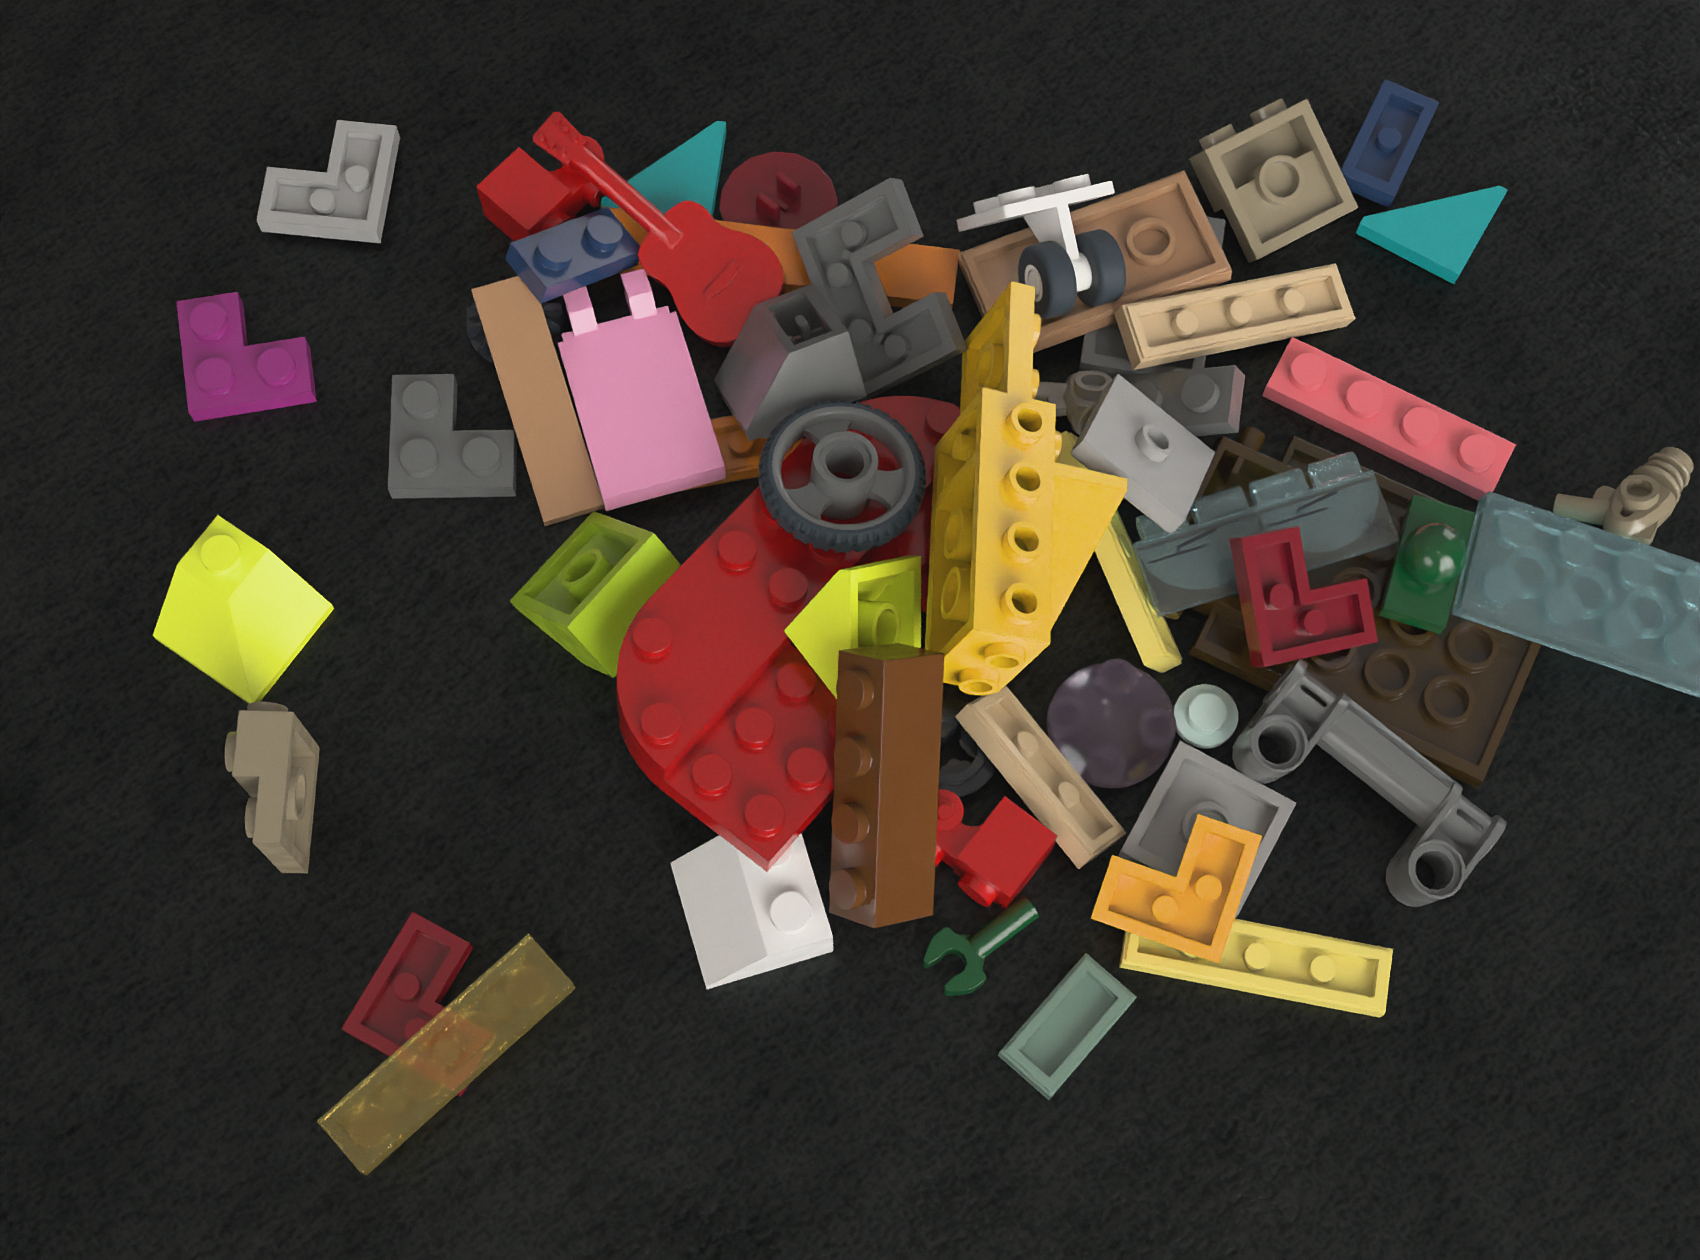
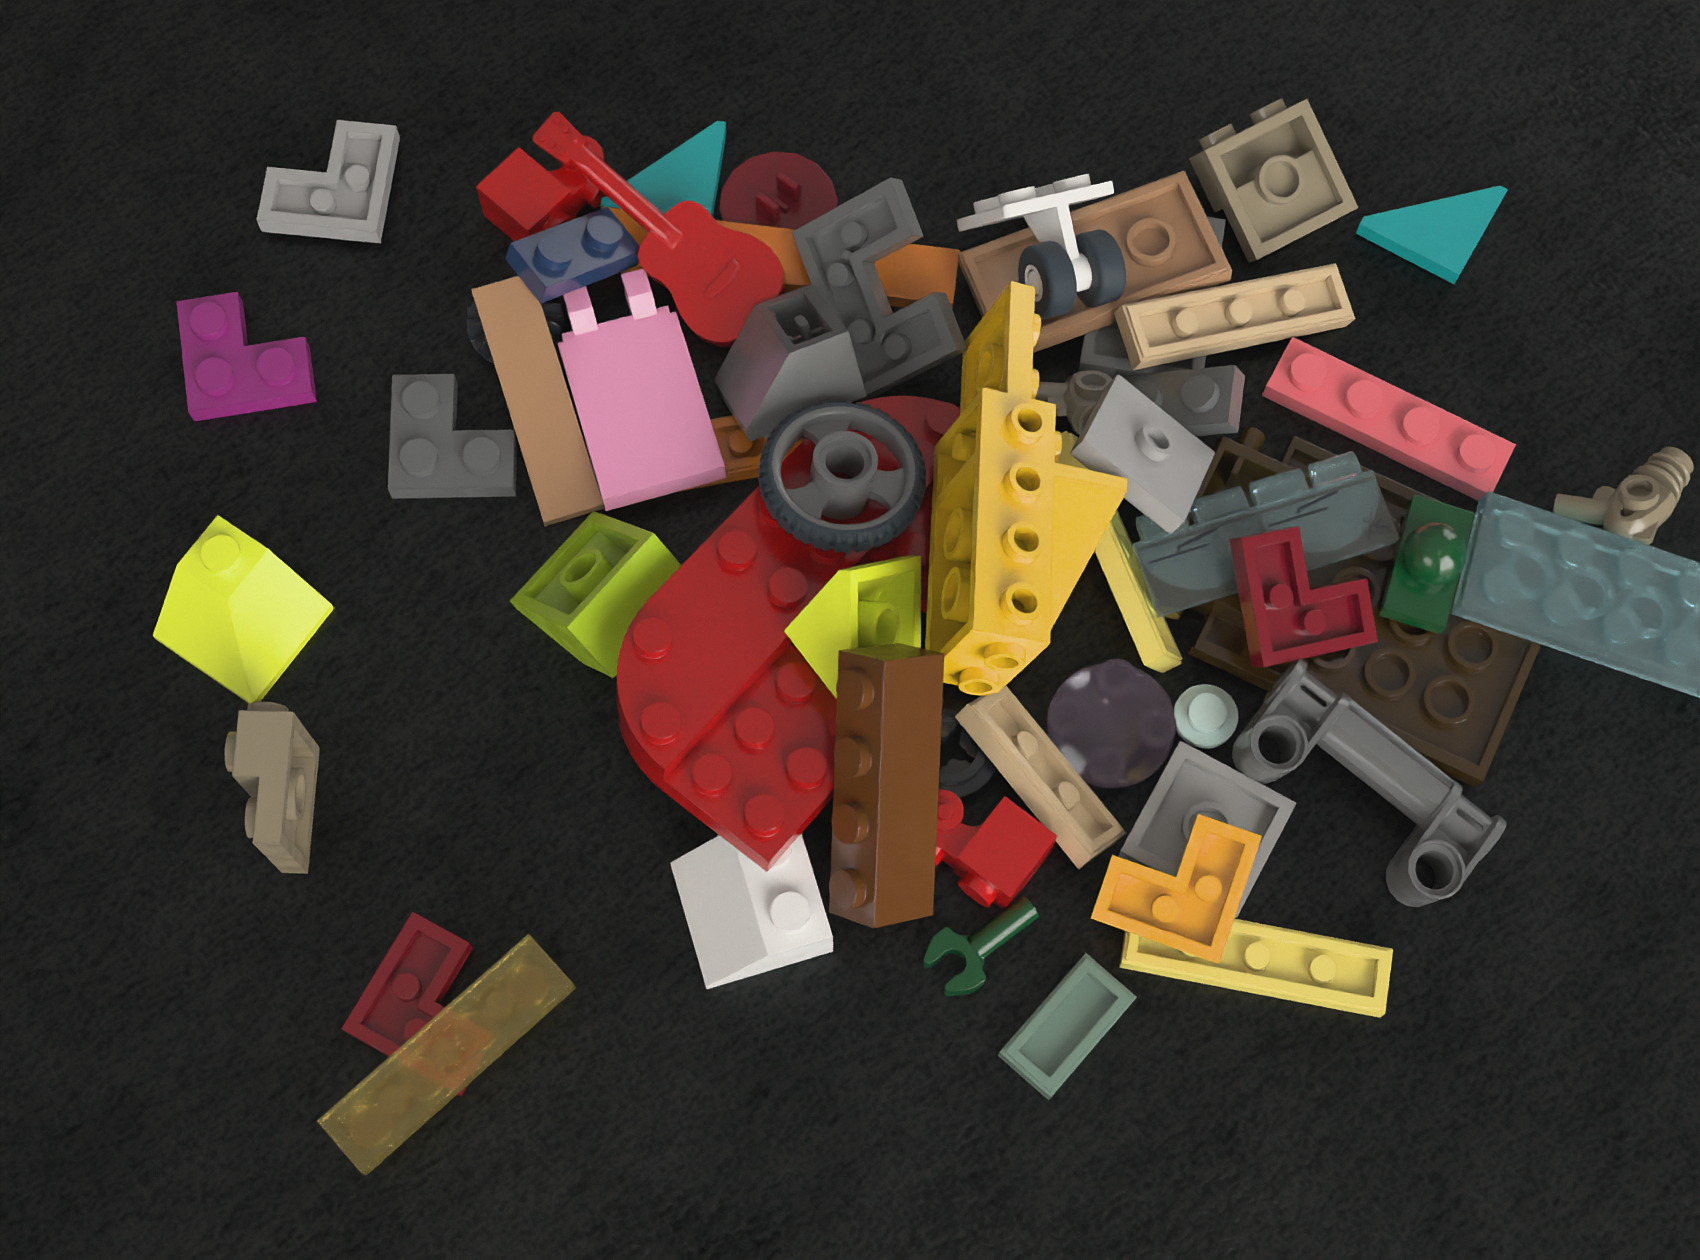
dark blue plate [1341,79,1439,208] -> none

